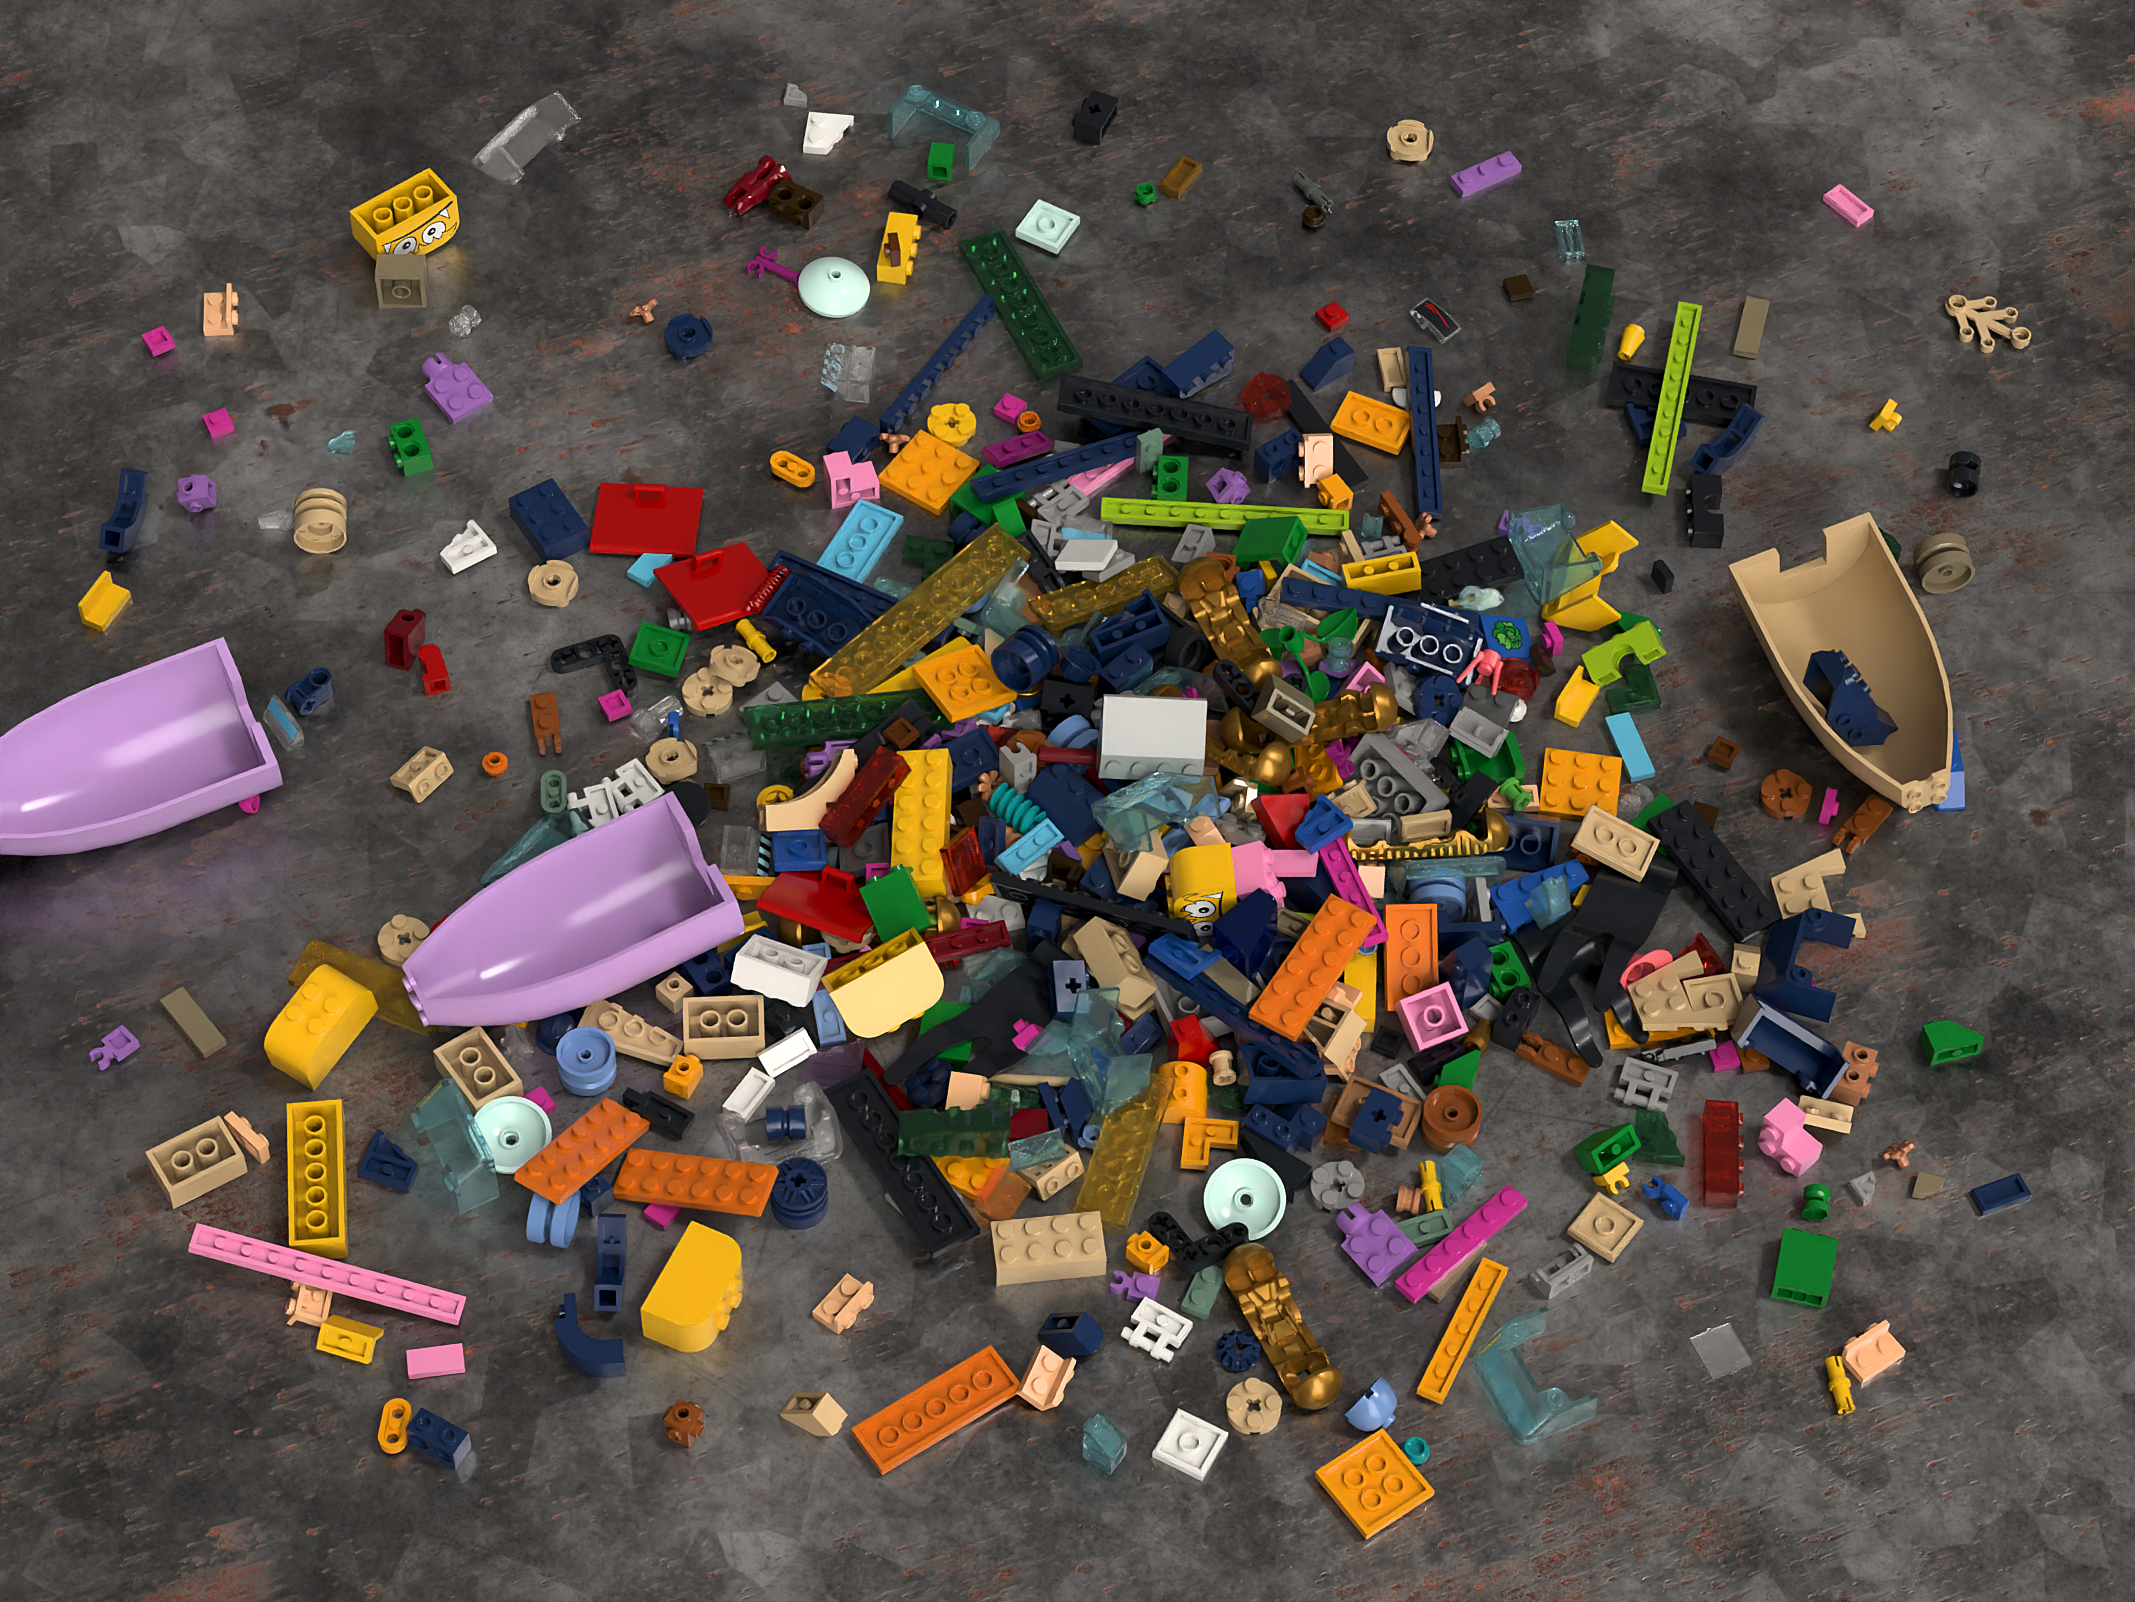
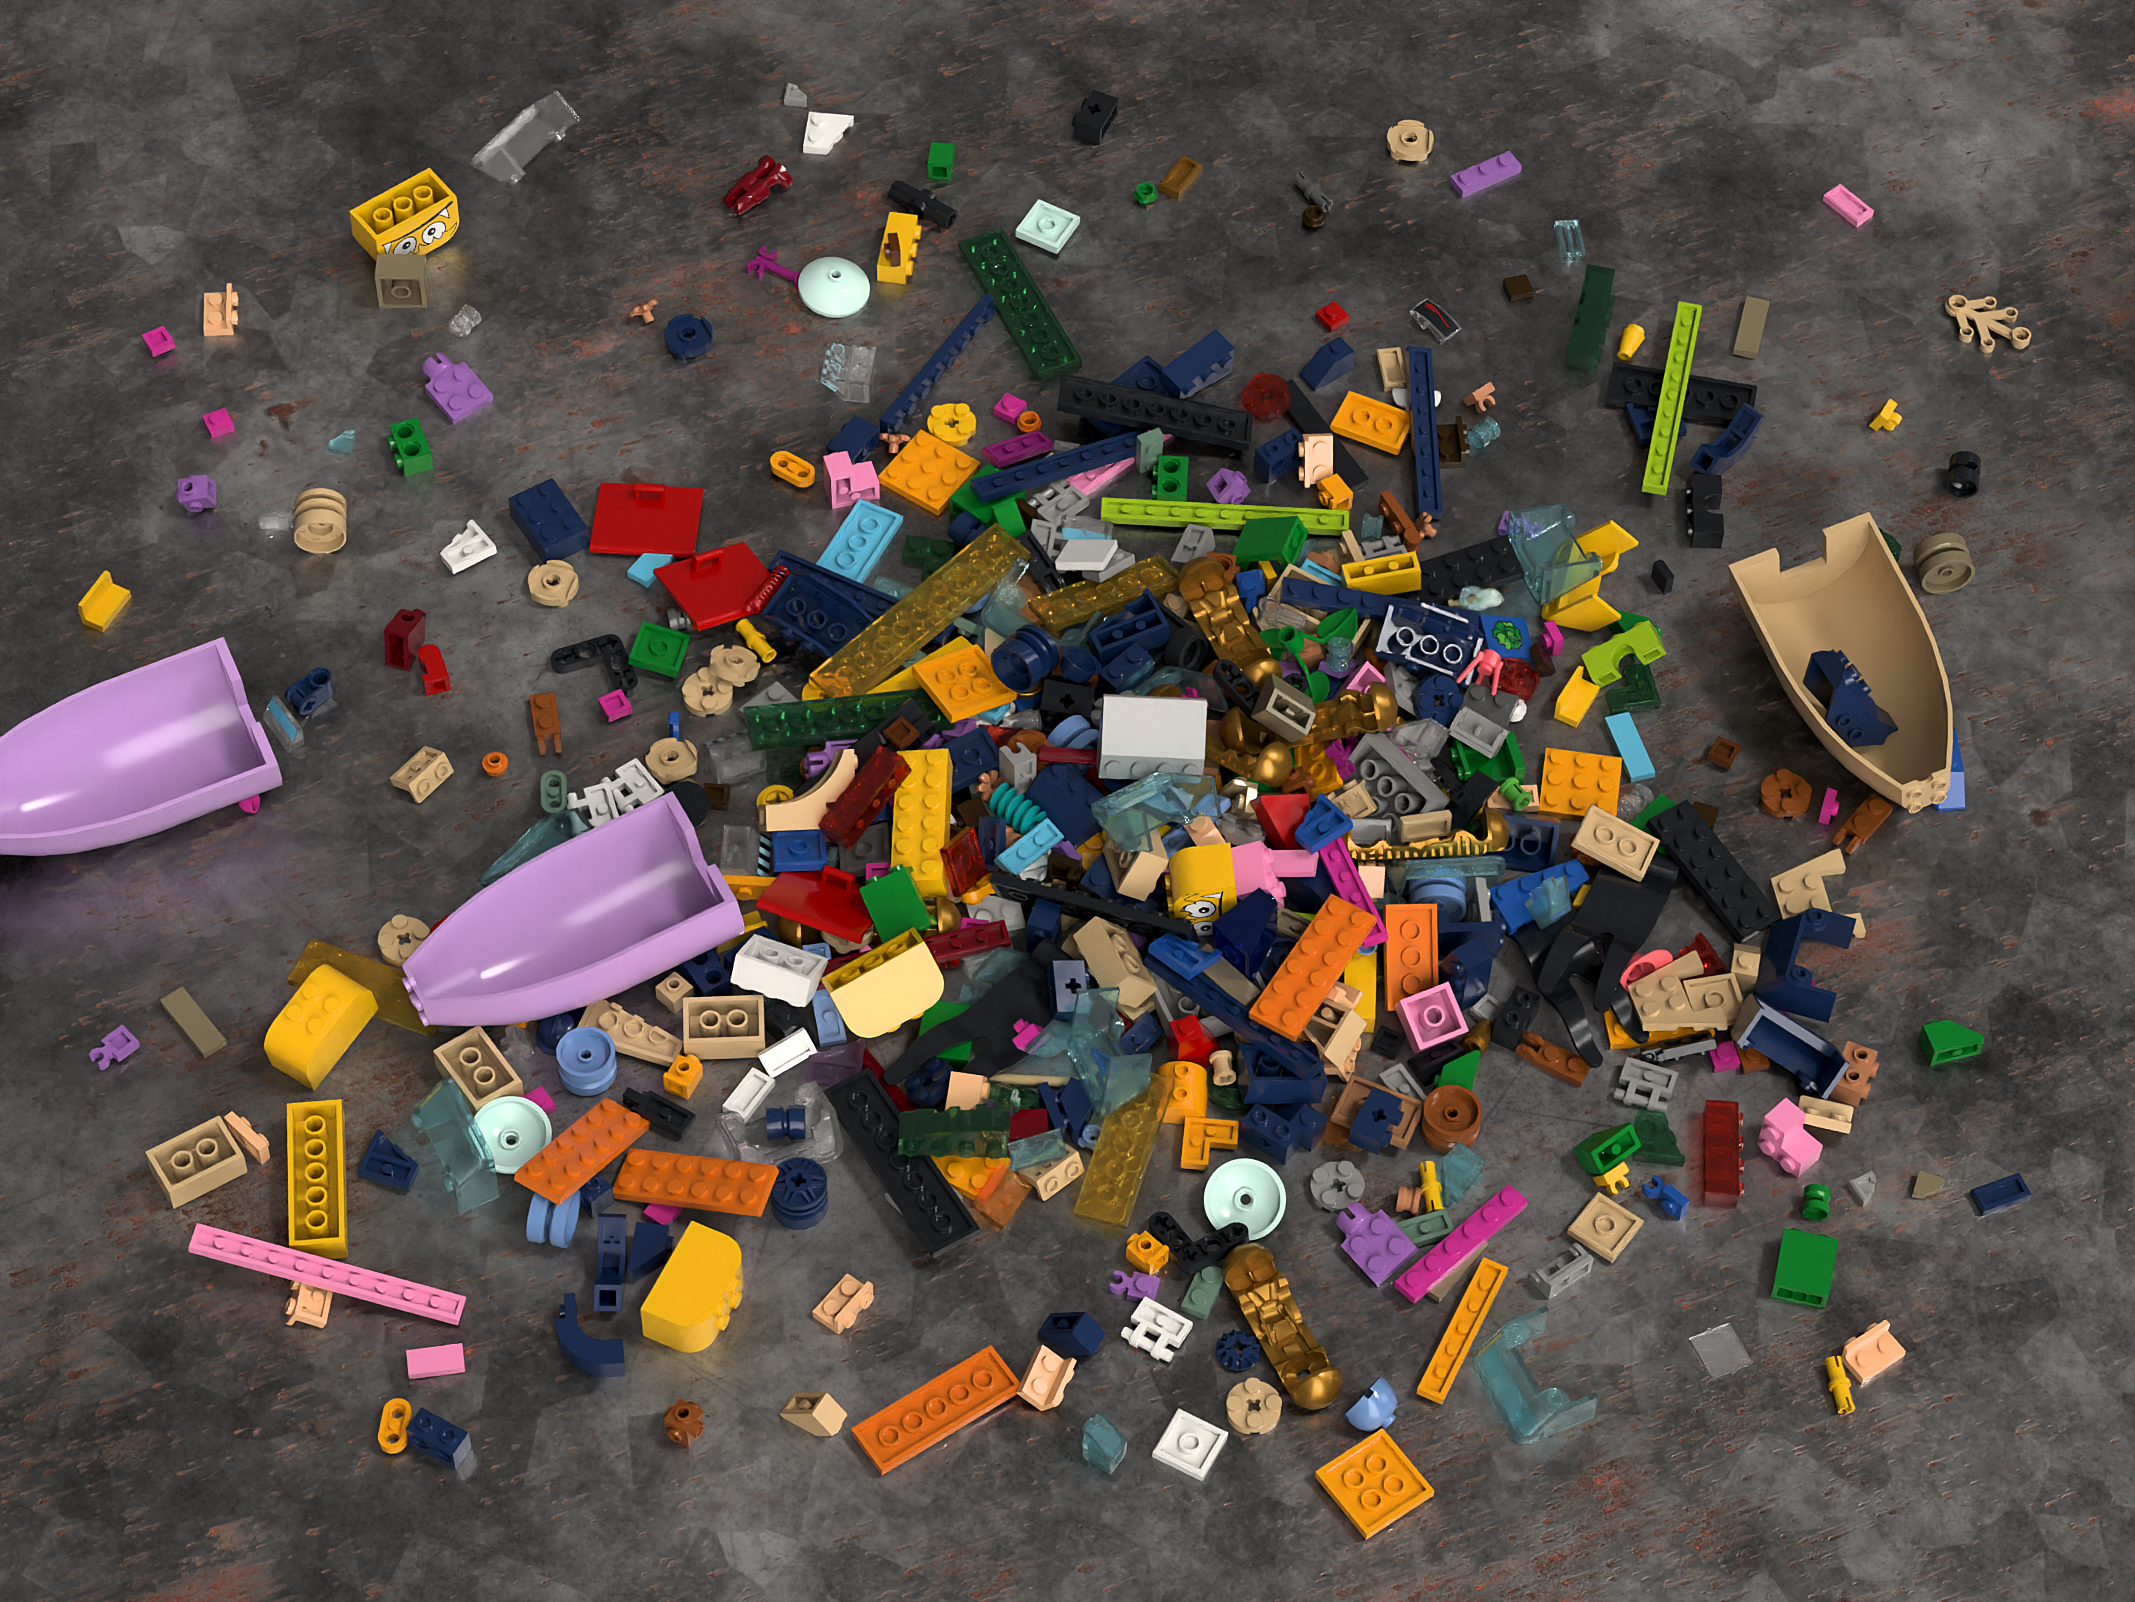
dark blue arch [99,467,149,553] -> none
yellow panel [316,1315,384,1364] -> none
clear piece [630,695,684,741] -> none
dark brown brick [768,178,824,230] -> none
clear light blue windscreen [888,85,1000,172] -> none
tan brick [990,1211,1107,1286] -> none
black slope [1240,1127,1312,1203] -> none
teal plate [1401,1437,1430,1465] -> none
green brick [1488,941,1532,1005] -> none
nougat plant [1881,1140,1915,1168] -> none
none -> dark blue slope [627,1222,675,1284]

